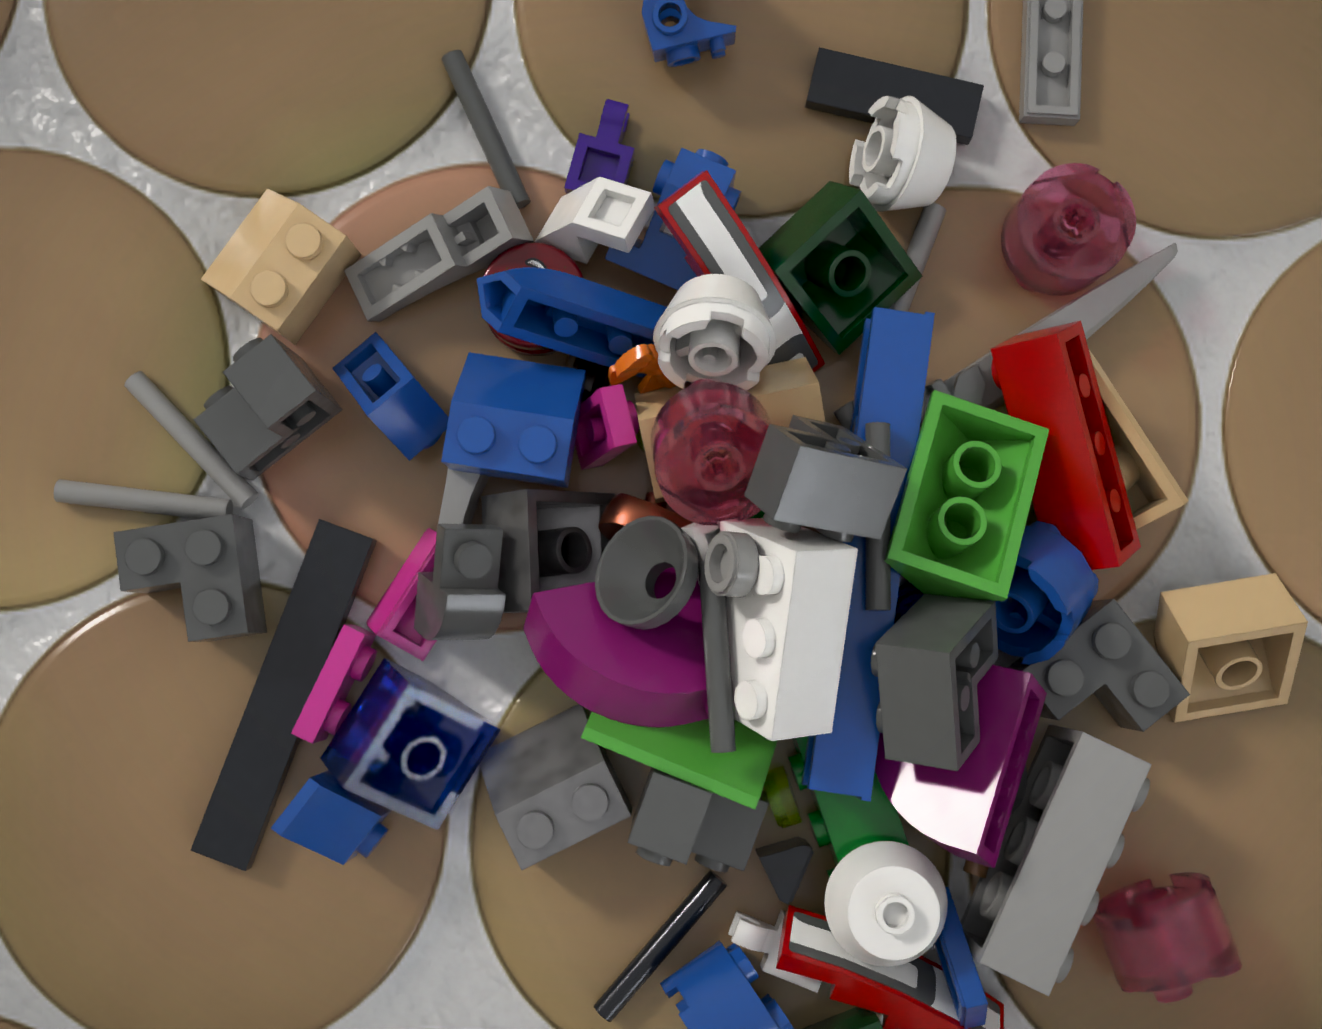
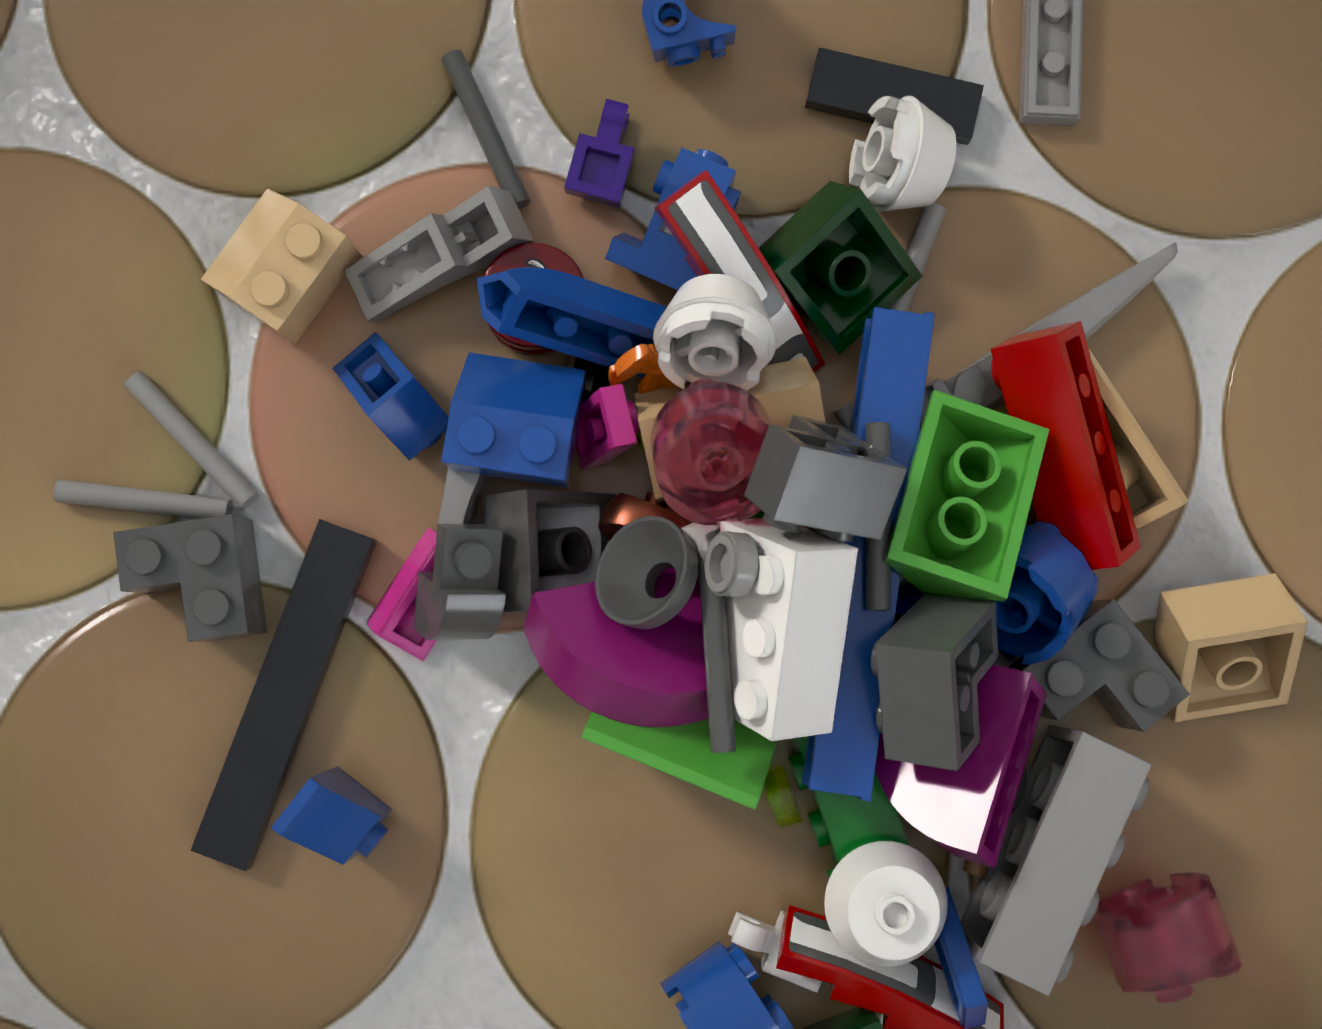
dark grey brick [193,334,343,480] -> none
dark pink plate [291,624,377,744] -> none
clear blue slope [320,658,501,830] -> none
flat silver slope [476,704,632,871] -> none
white slope [535,177,655,264] -> none
black bar [594,870,727,1022] -> none
dark grey brick [627,767,769,873] -> none
black slope [755,836,814,905] -> none
clear pink brick [1001,163,1136,296] -> none

